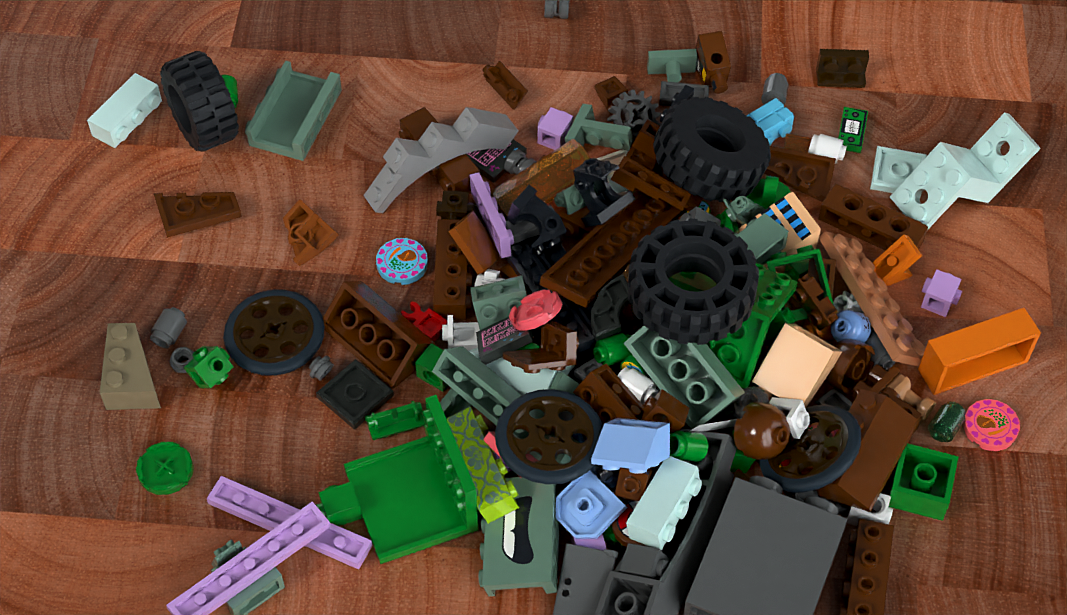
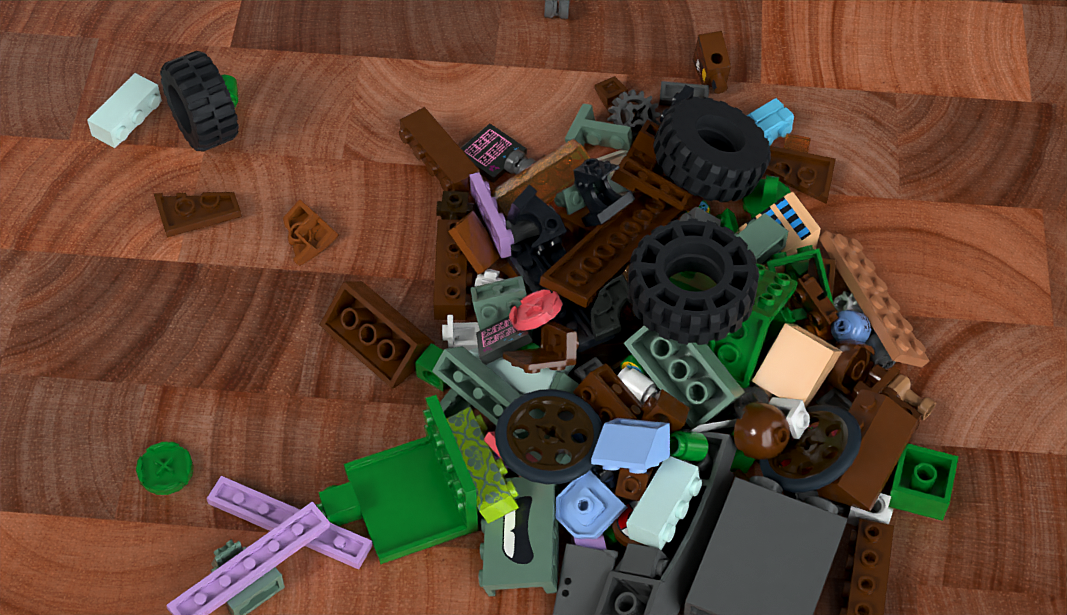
dark tan wedge [100,323,161,410] -> none
dark grey brick [150,307,187,349] -> none
dark grey plate [170,347,194,373] -> none
green brick [183,346,234,388] -> none
wedge [223,290,325,376] -> none
sand green panel [245,61,342,161] -> none
dark grey plate [309,355,334,381] -> none
pearl dark grey tile [316,359,394,430] -> none
light grey arch [363,107,519,213] -> none
green hinge [365,401,426,440] -> none
medium azure tile [376,238,428,285] -> none
red plate [401,301,448,342] -> none
reddish brown hinge [482,61,528,110] -> none
lavender brick [537,107,573,152] -> none
green brick [593,333,632,366] -> none
sand green tile [647,49,697,83] -> none
sand green hinge [723,196,765,226] -> none
dark grey brick [761,73,789,105] -> none
white brick [808,134,847,164] -> none
dark brown bracket [816,49,869,88] -> none
reddish brown brick [818,183,928,251] -> none
tile [838,107,868,153] -> none
light aqua tile [870,146,927,197] -> none
orange slope [872,235,923,286] -> none
light aqua bracket [890,112,1041,230] -> none
orange piece [918,308,1041,395] -> none
lavender brick [921,270,963,317] -> none
clear green brick [928,401,966,442] -> none
coral tile [963,399,1020,451] -> none

